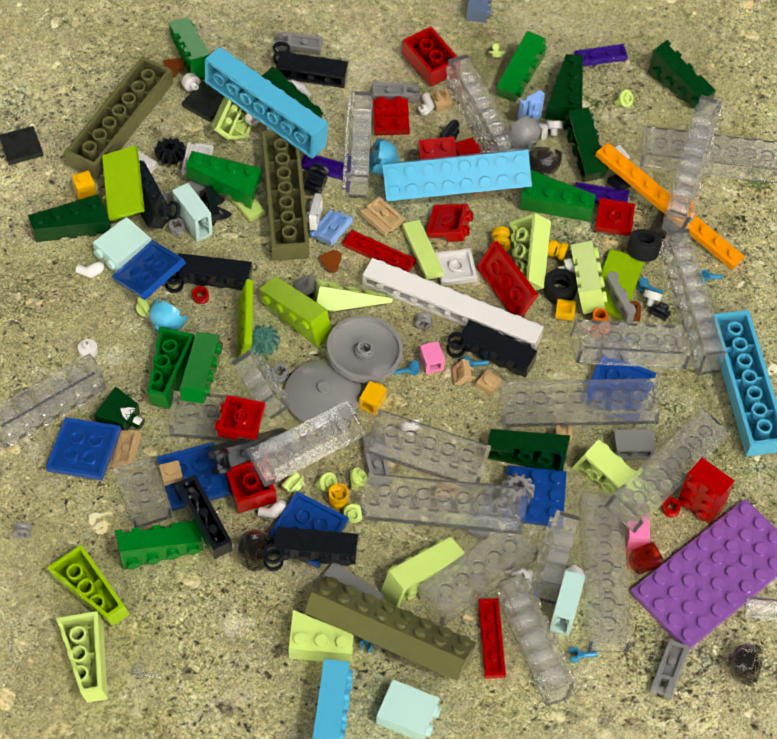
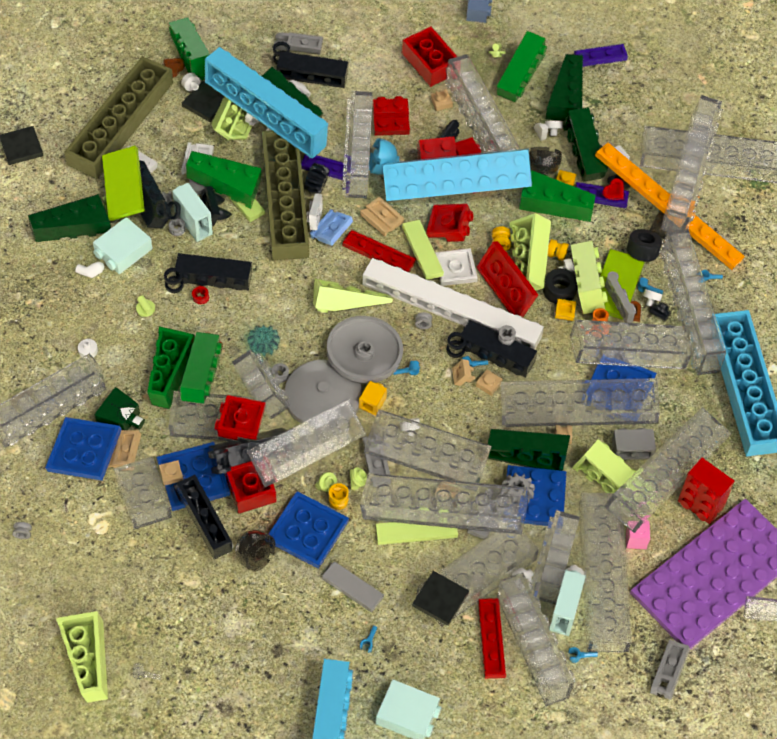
lime wedge [47,544,130,627] -> none
yellow brick [71,170,97,200] -> none
blue plate [112,240,186,300] -> none
green wedge [115,521,203,570] -> none
medium azure cylinder [149,298,188,331] -> none
black gear [155,136,186,167] -> none
lime tile [237,279,253,364] -> none
white arm [258,500,286,519] -> none
lime wedge [259,276,332,348] -> none
black hinge [263,526,358,571] -> none
yellowish green plate [281,471,303,493] -> none
yellowish green wedge [289,610,354,664] -> none
light grey plate [295,274,315,295] -> none
olive brick [304,576,477,681] -> none
dark orange tile [319,250,342,273] -> none
yellowish green plate [344,503,364,523] -> none
light grey hinge [372,82,420,102] -> none
yellowish green wedge [380,537,466,608] -> none
white arm [418,93,434,116] -> none
bright pink brick [419,342,445,374] -> none
light grey cylinder [504,115,541,149] -> none
light blue plate [517,90,545,121] -> none
red plate [595,198,635,237] -> none
yellowish green plate [614,90,633,107] -> none
clear red brick [629,541,663,576] -> none
dark green wedge [648,40,716,112] -> none
red bush [662,497,681,518] -> none
clear smoke cylinder [727,643,763,687] -> none
none -> yellowish green tile [376,517,458,545]
none -> pearl dark grey tile [412,571,469,626]
none -> light grey bush [498,325,516,345]
none -> yellow plate [556,170,577,186]
none -> red tile [603,178,624,200]

